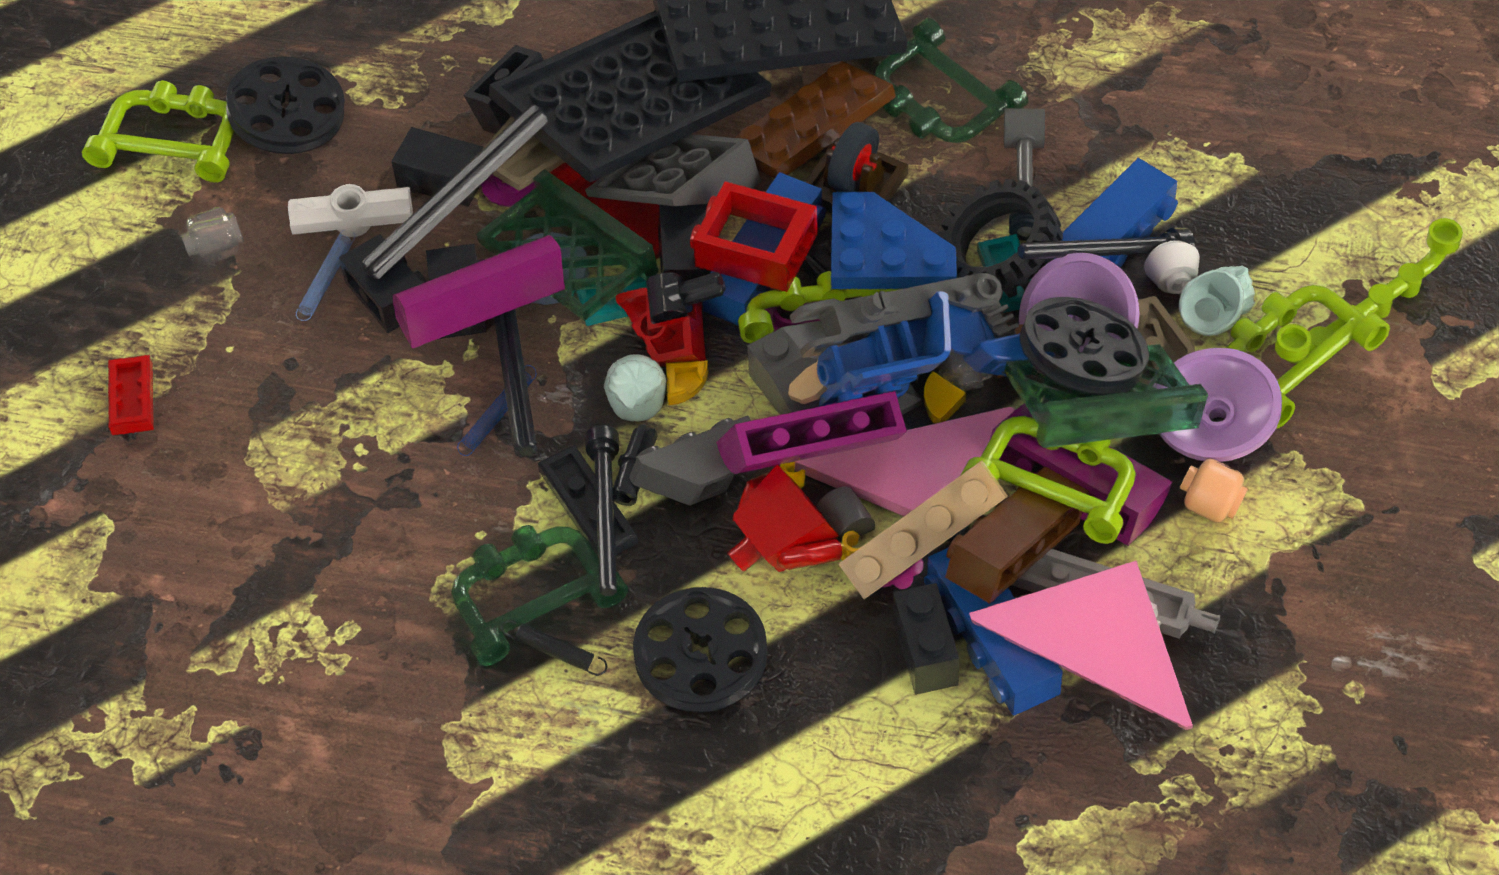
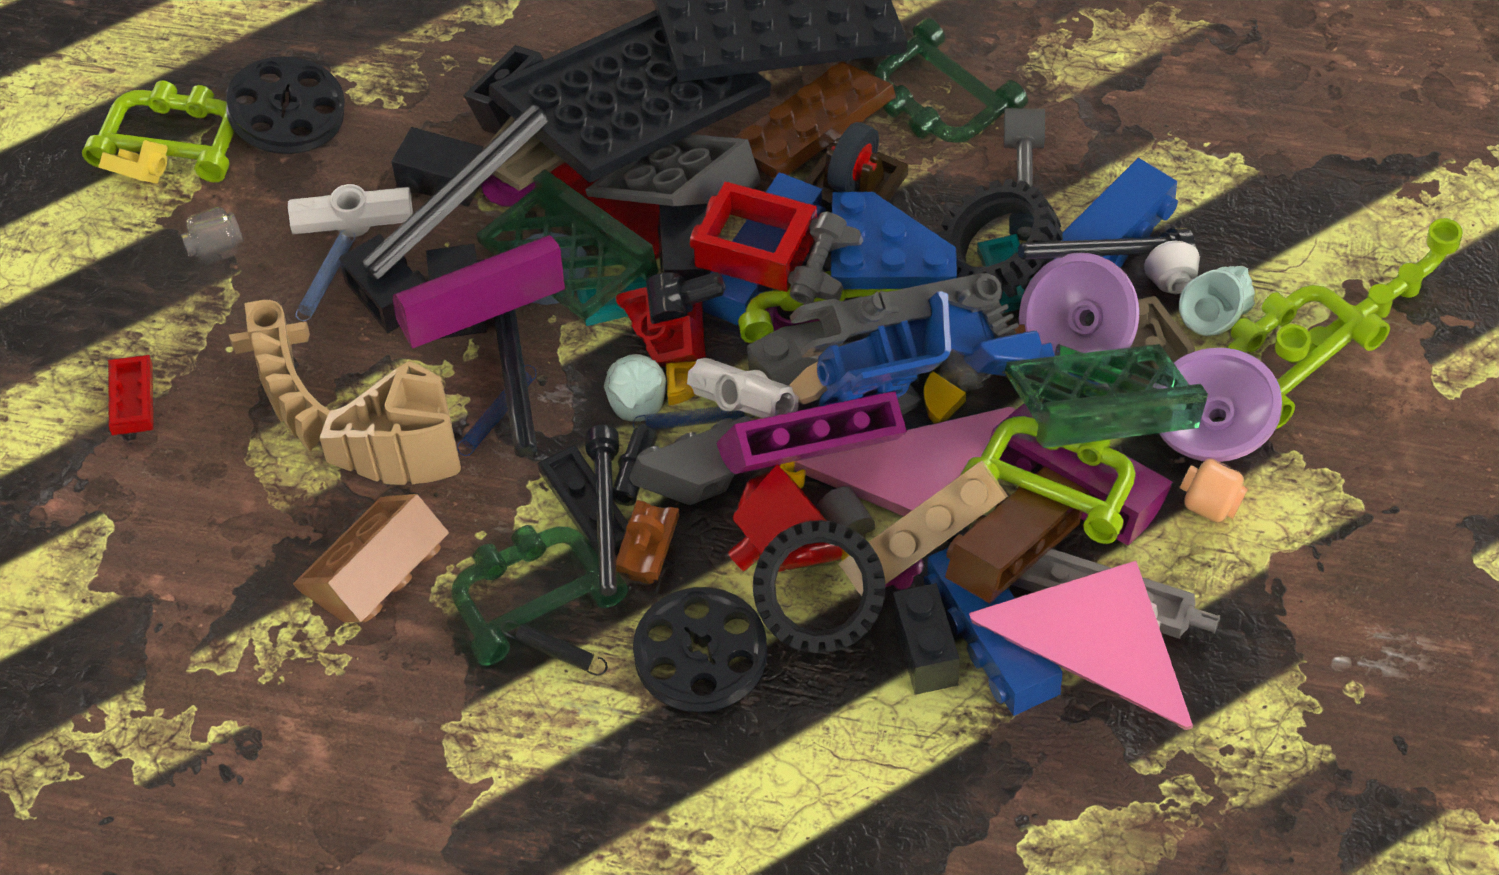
black wedge [1020,297,1149,396] -> none
none -> light yellow bracket [99,140,168,184]
none -> tan piece [229,300,461,485]
none -> slope [293,494,449,623]
none -> dark orange hips [616,500,679,584]
none -> blue piece [633,407,754,430]
none -> white piece [687,358,799,418]
none -> black tyre [753,520,885,653]
none -> dark grey piece [788,212,863,304]

